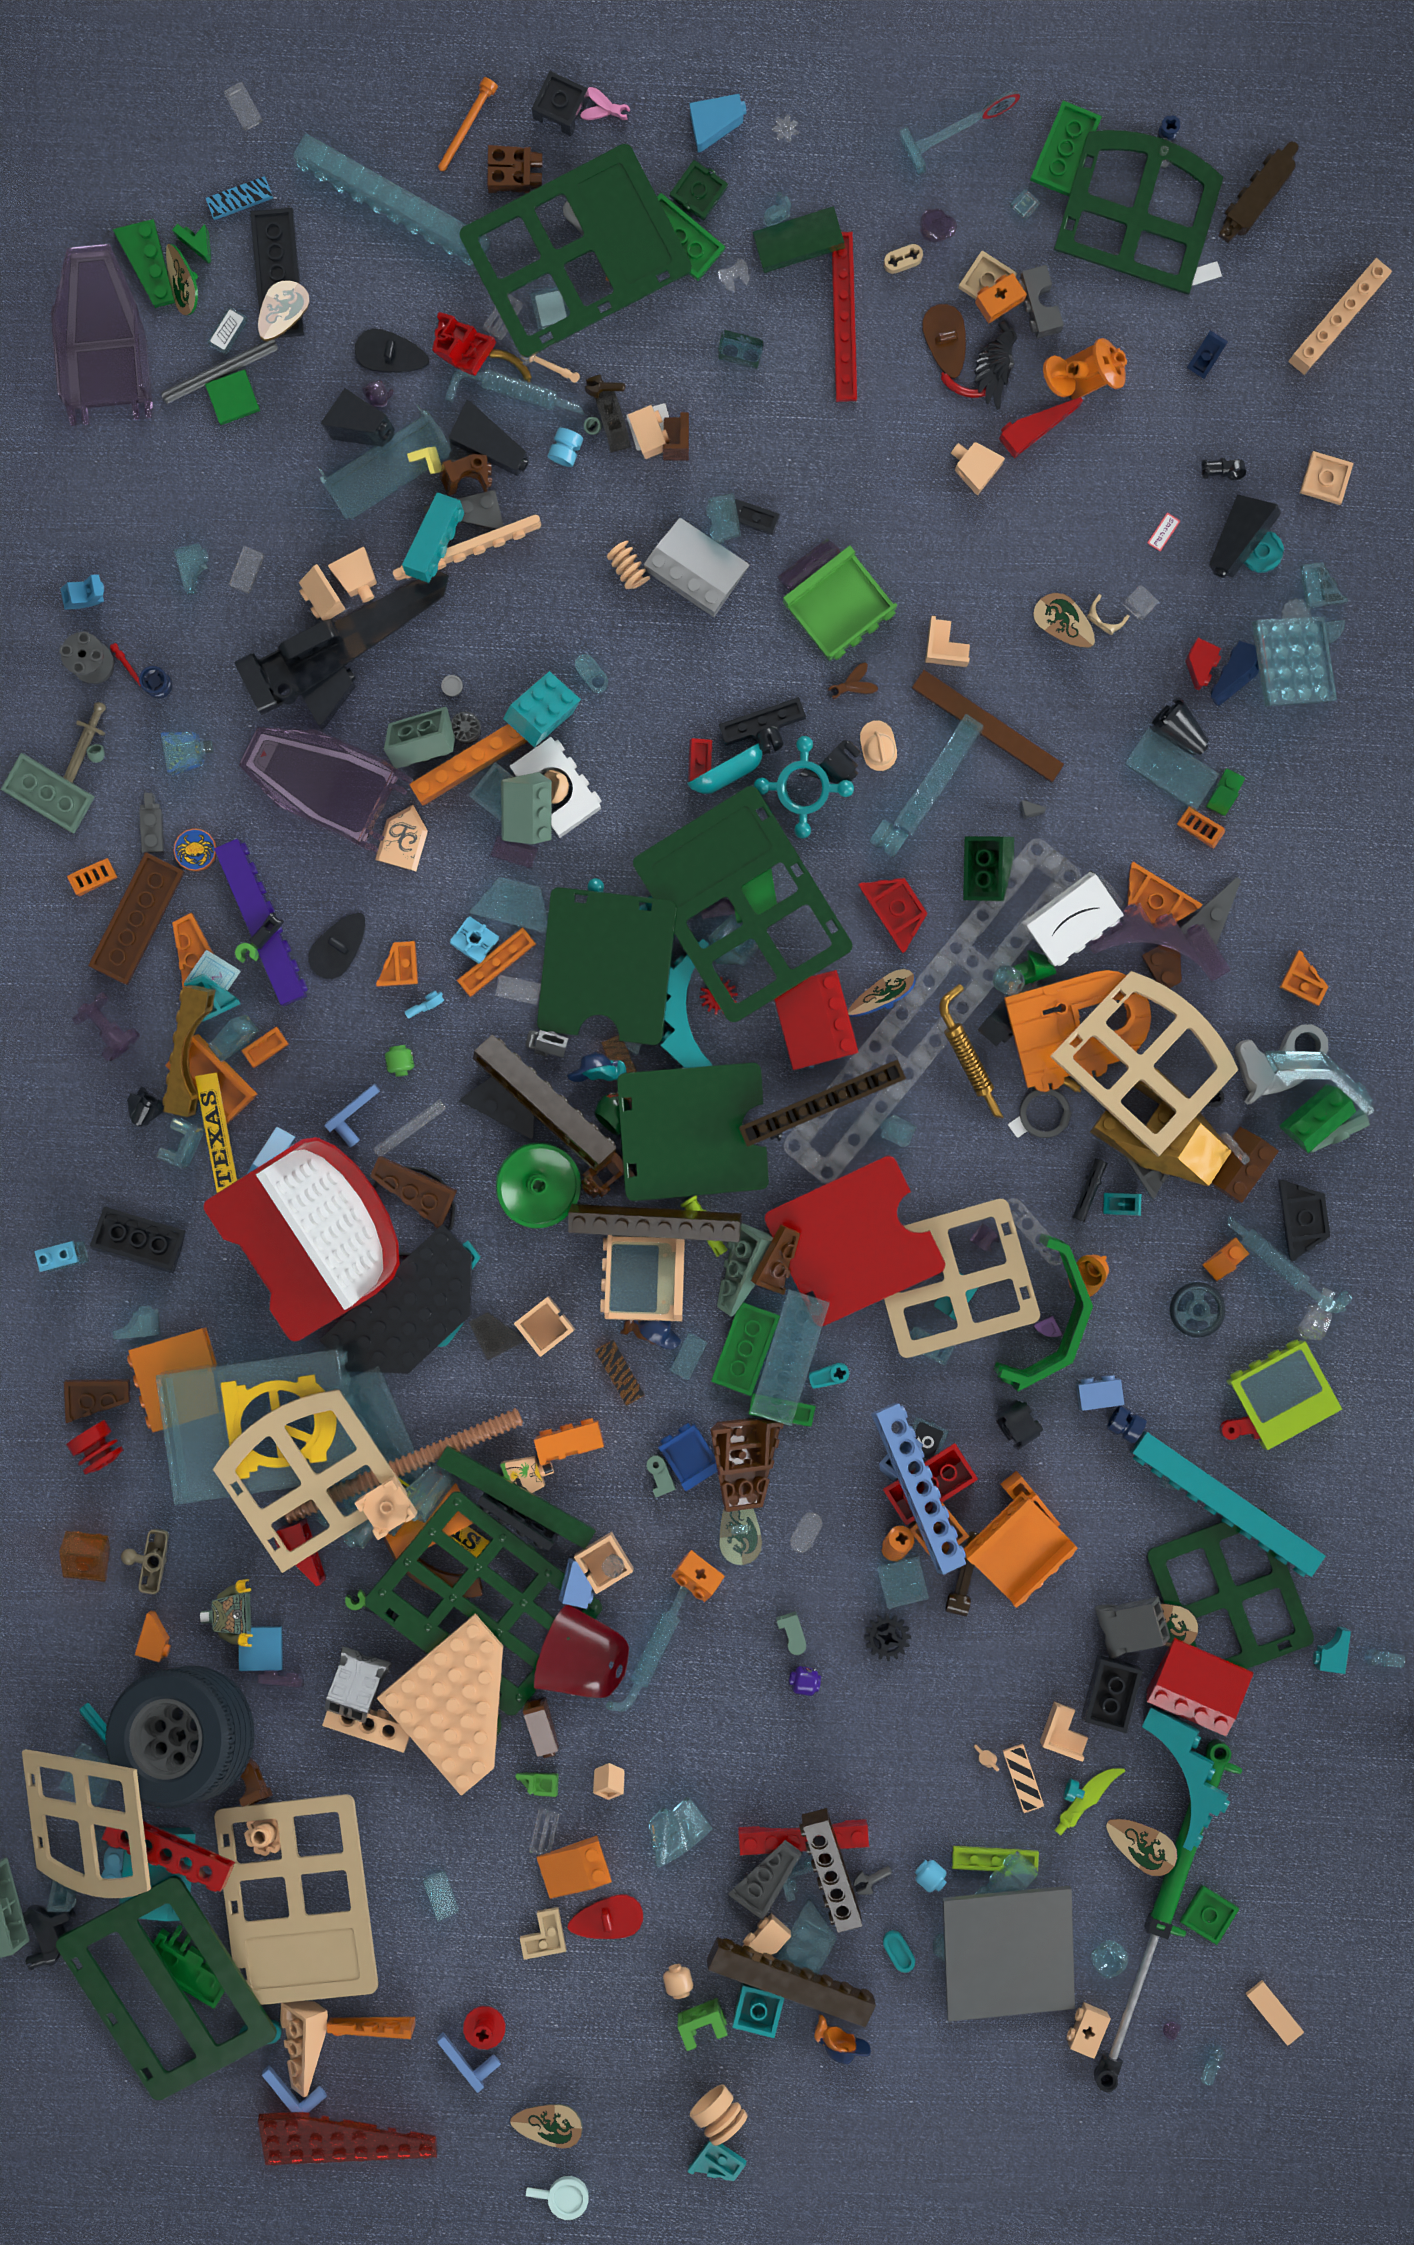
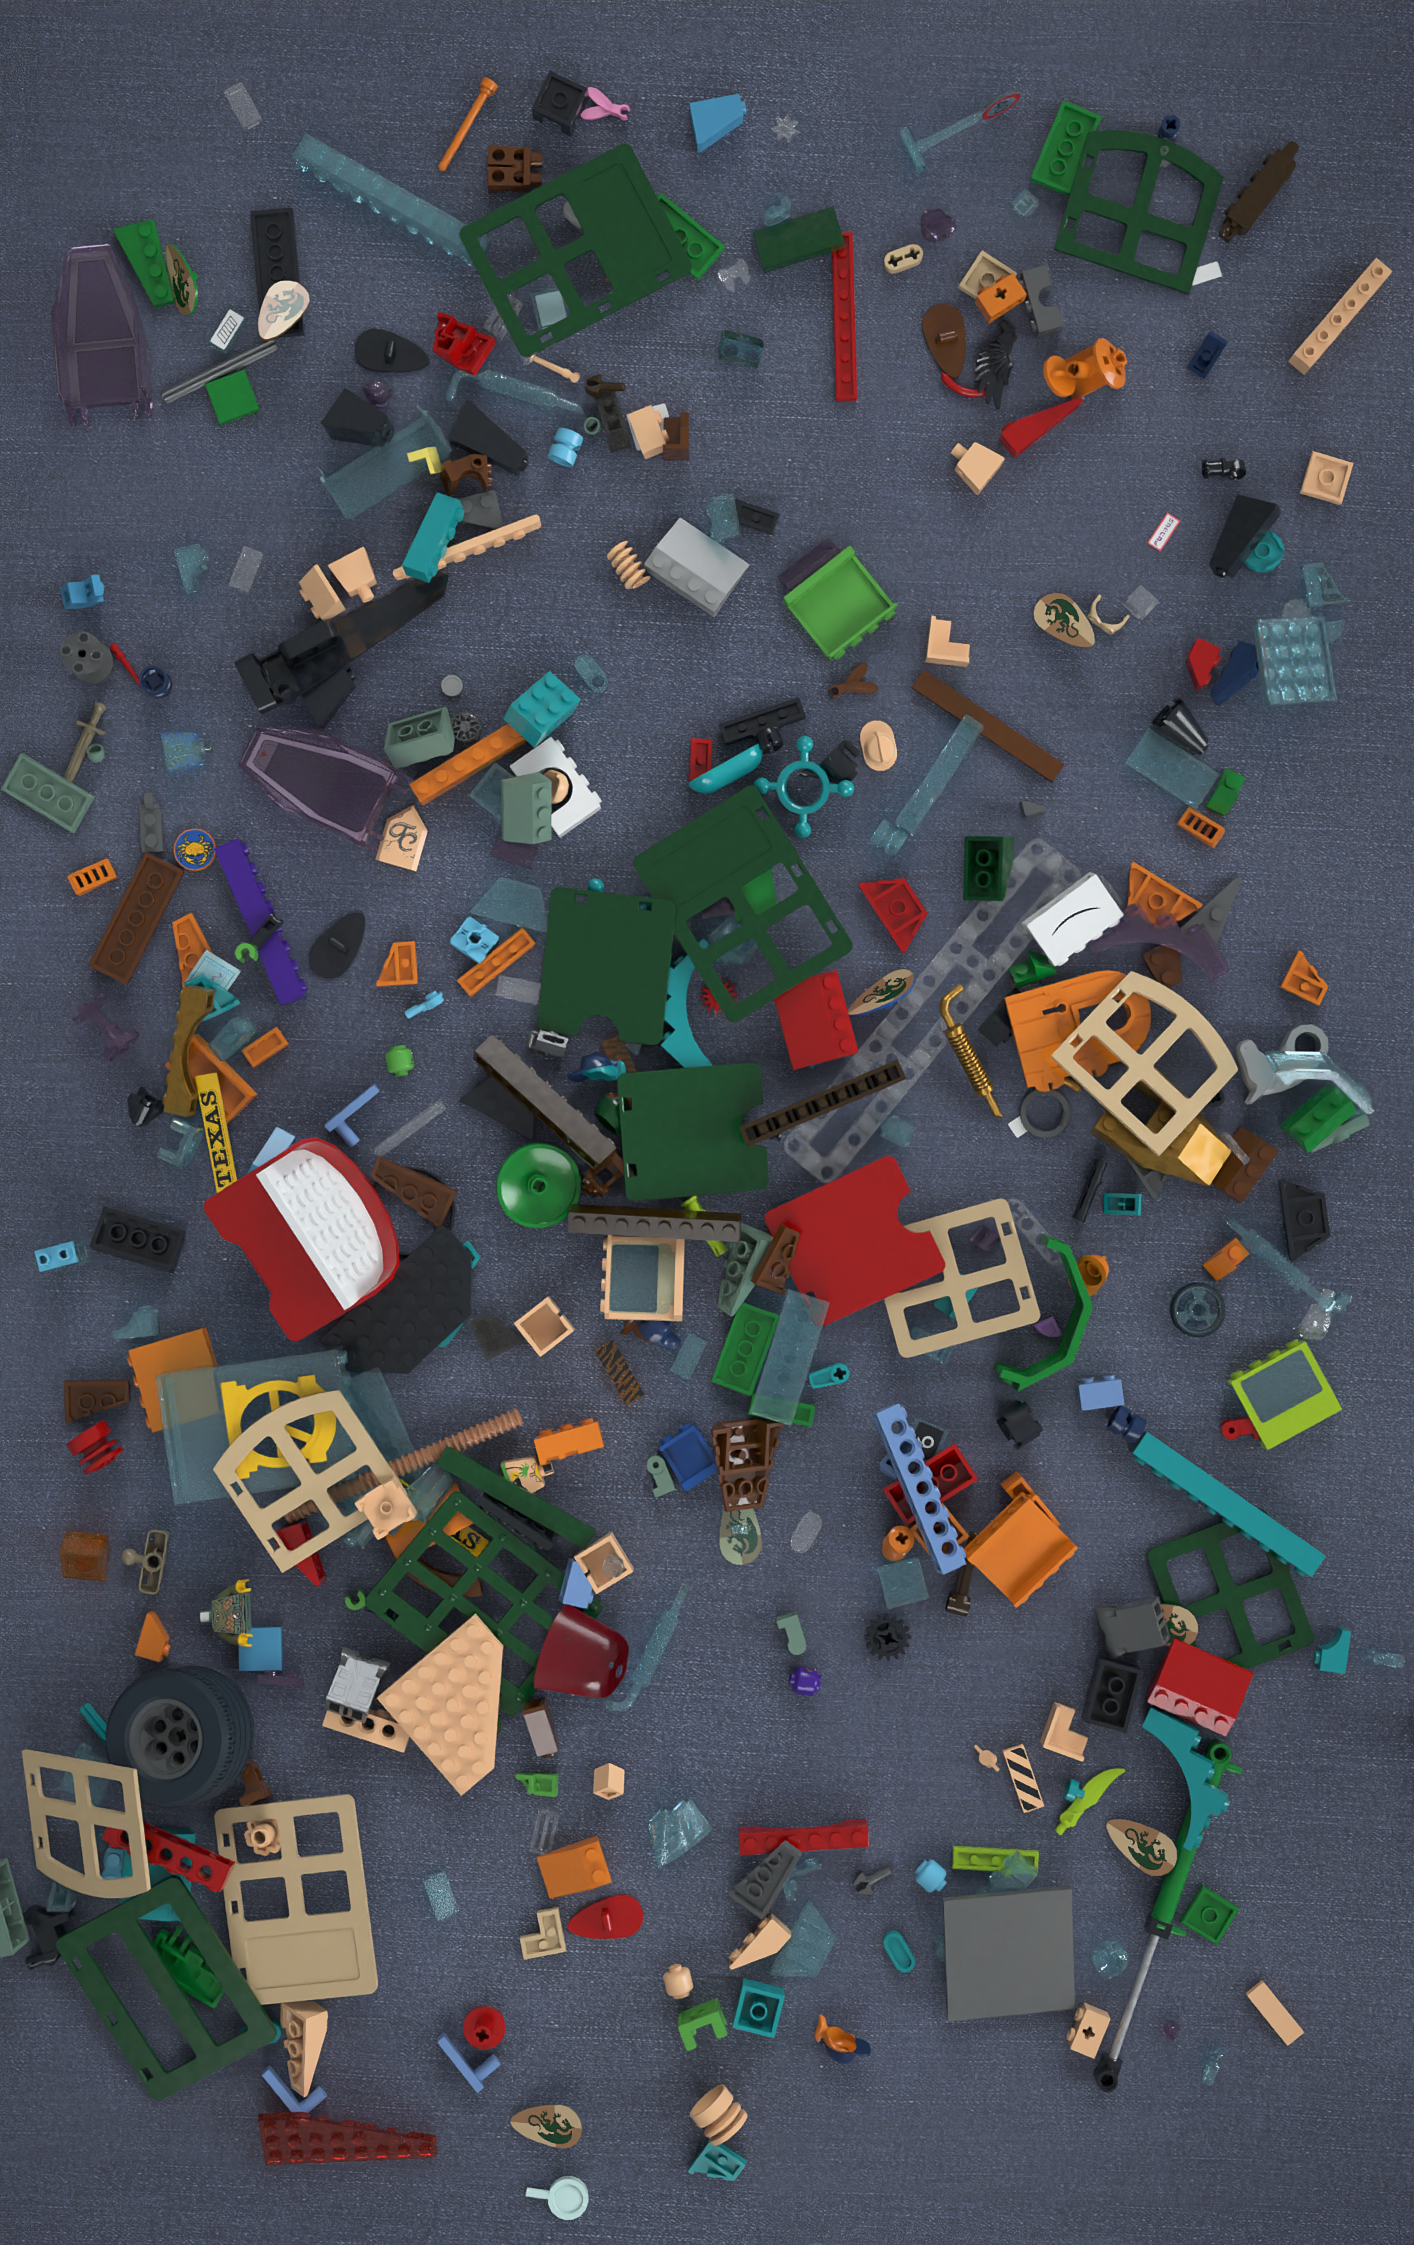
green slope [172,224,212,264] -> none
dark azure tile [206,176,273,220] -> none
orange wing [327,2017,415,2039] -> none
pearl gold piece [488,349,532,383] -> none
dark green plate [670,160,728,221] -> none
orange brick [671,1550,725,1602] -> none
dark brown brick [707,1937,876,2027] -> none
brick [799,1808,863,1933] -> none
clear light blue head [993,965,1025,996] -> none

